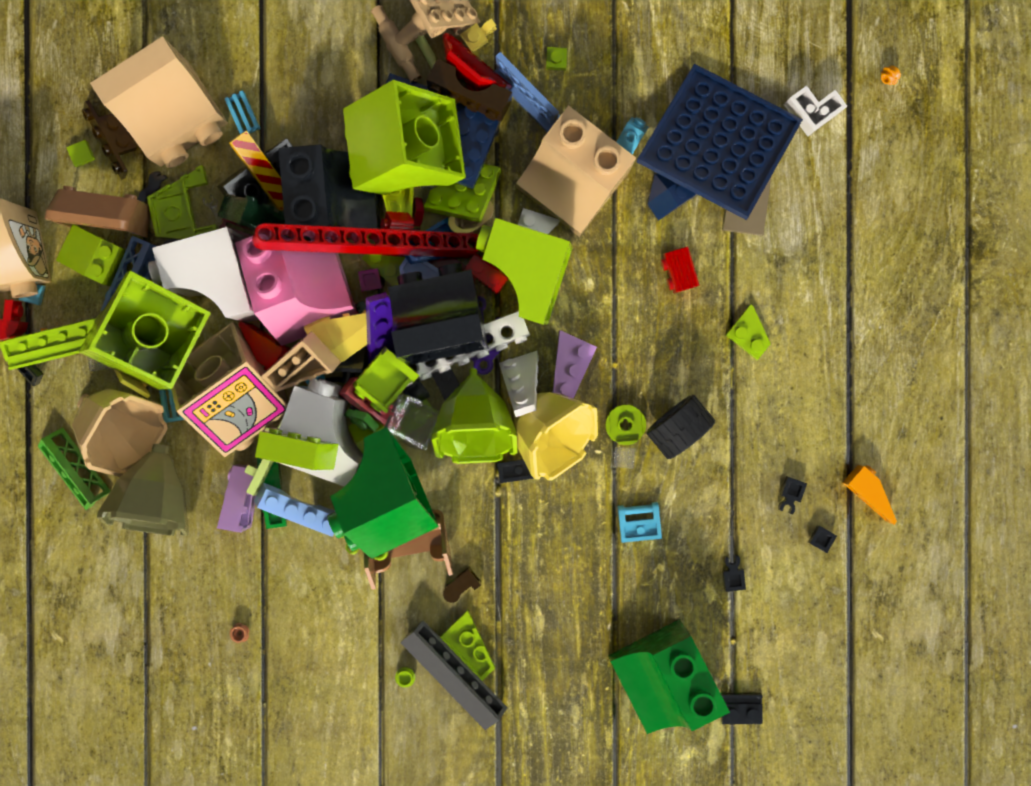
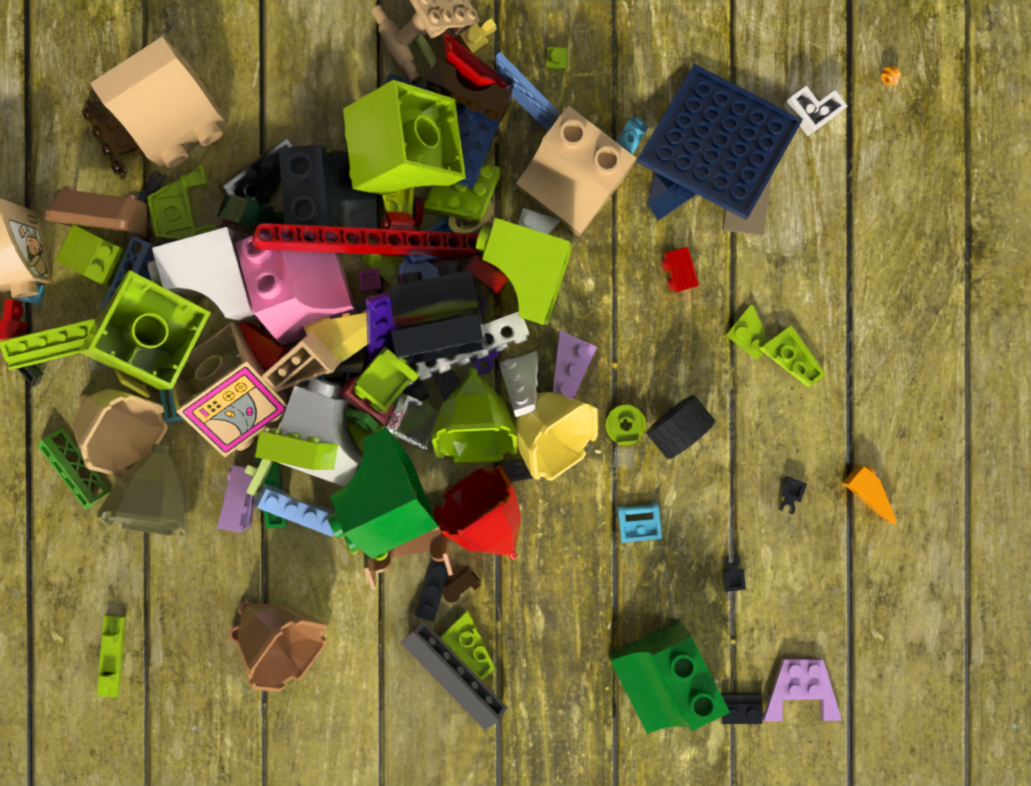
lime tile [66,140,95,167] -> none
medium azure tile [224,90,261,134] -> none
yellow tile [229,130,284,211] -> none
lime plate [395,667,416,688] -> none
black plate [808,525,837,553] -> none
none -> lime hinge [96,614,126,697]
none -> medium nougat piece [238,599,327,692]
none -> black plate [415,559,448,622]
none -> red piece [433,466,522,560]
none -> lime wing [759,325,826,387]
none -> lavender wing [762,658,841,721]

